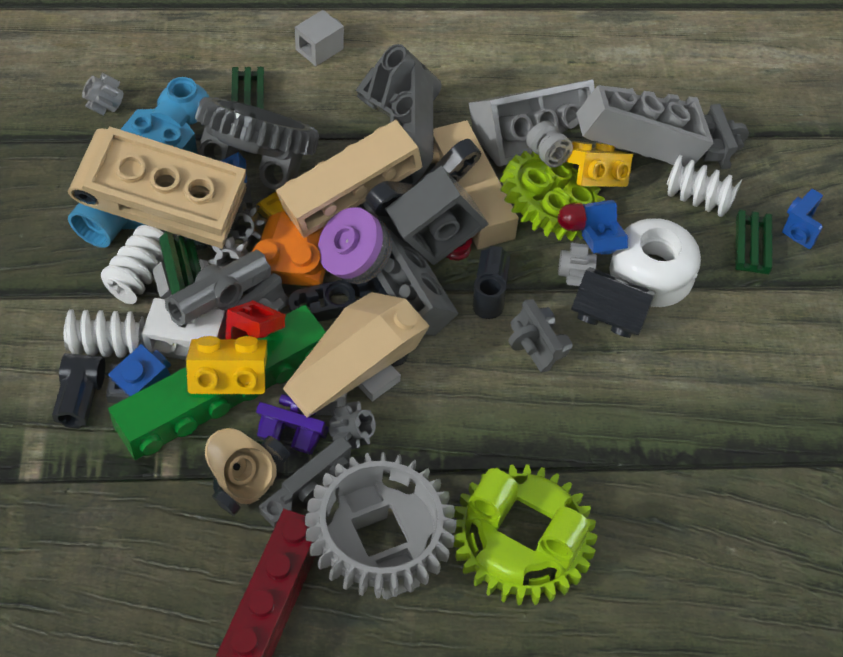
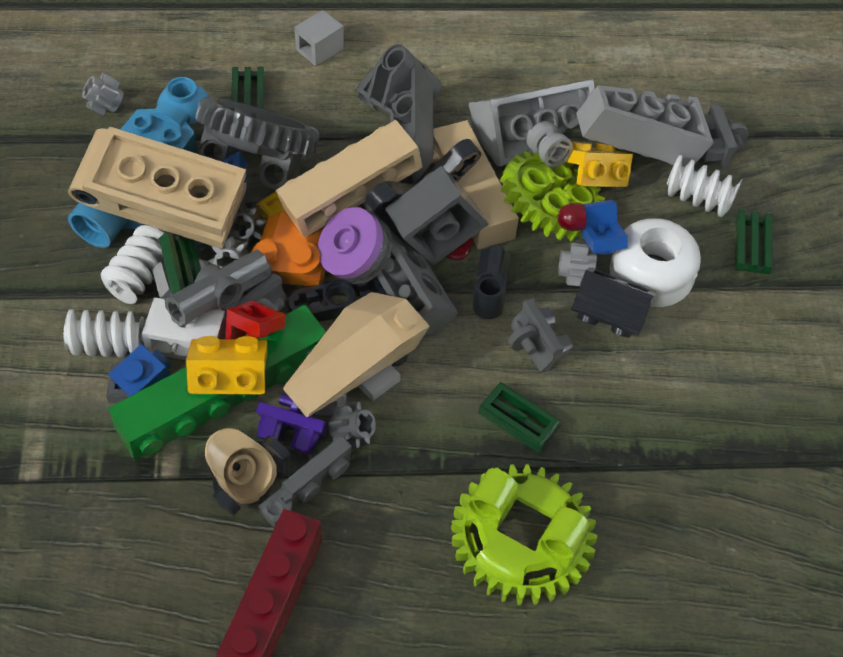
black piece [52,353,106,429] -> none
light grey piece [305,452,456,600] -> none
blue bracket [782,189,823,249] -> none
none -> dark green tile [478,382,561,453]

